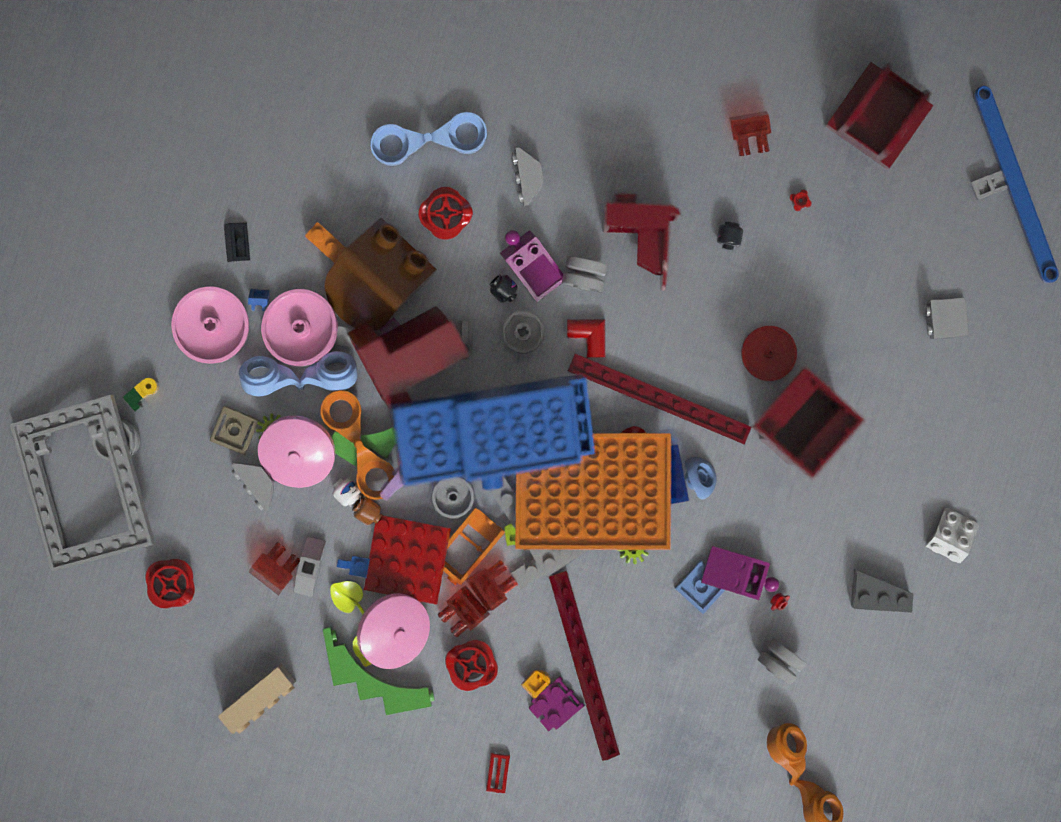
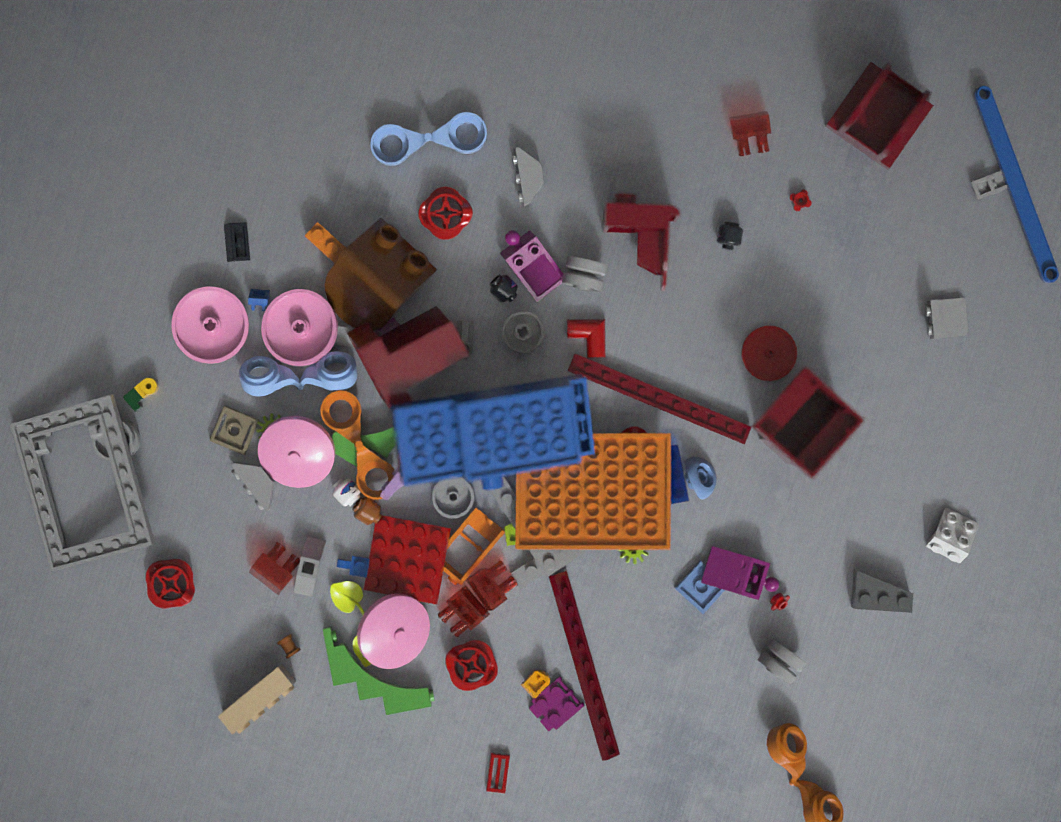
none -> dark orange bush [277,634,301,659]

